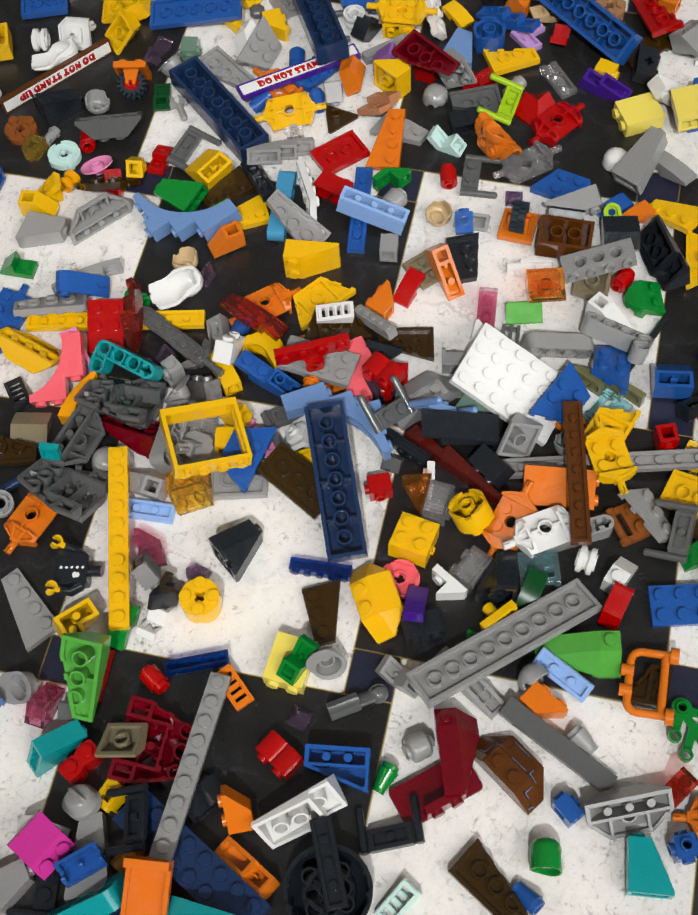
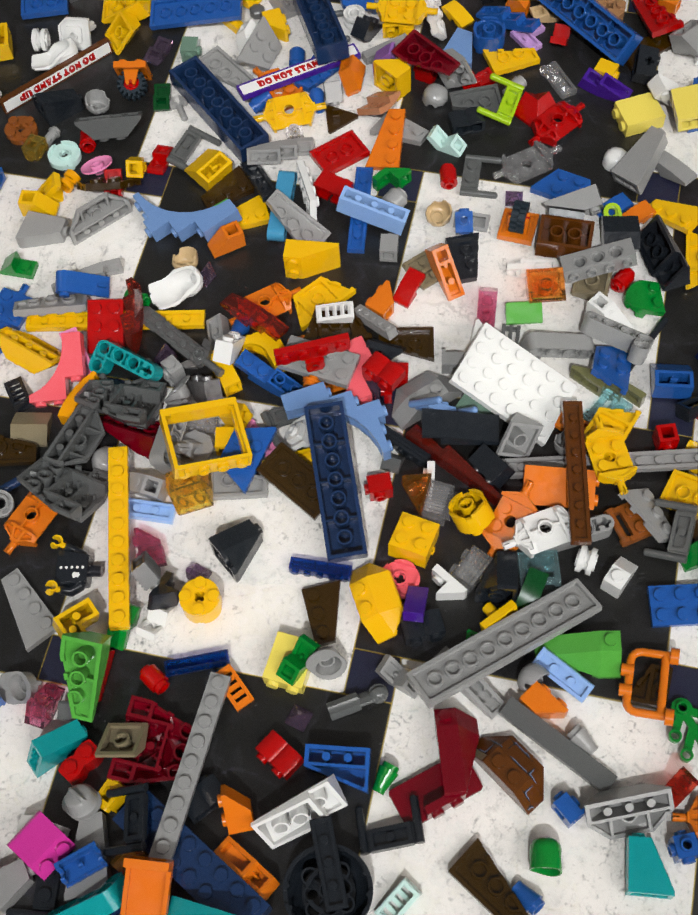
teal tile [38,442,62,461] -> none
green slope [153,178,209,212] -> none
light grey piece [157,49,182,78] -> none
dark grey plate [357,375,415,434] -> none
light grey head [401,731,435,763] -> none
orange piece [475,112,522,160] -> none
blue wing [528,362,591,424] -> none
red slope [597,581,635,631] -> none

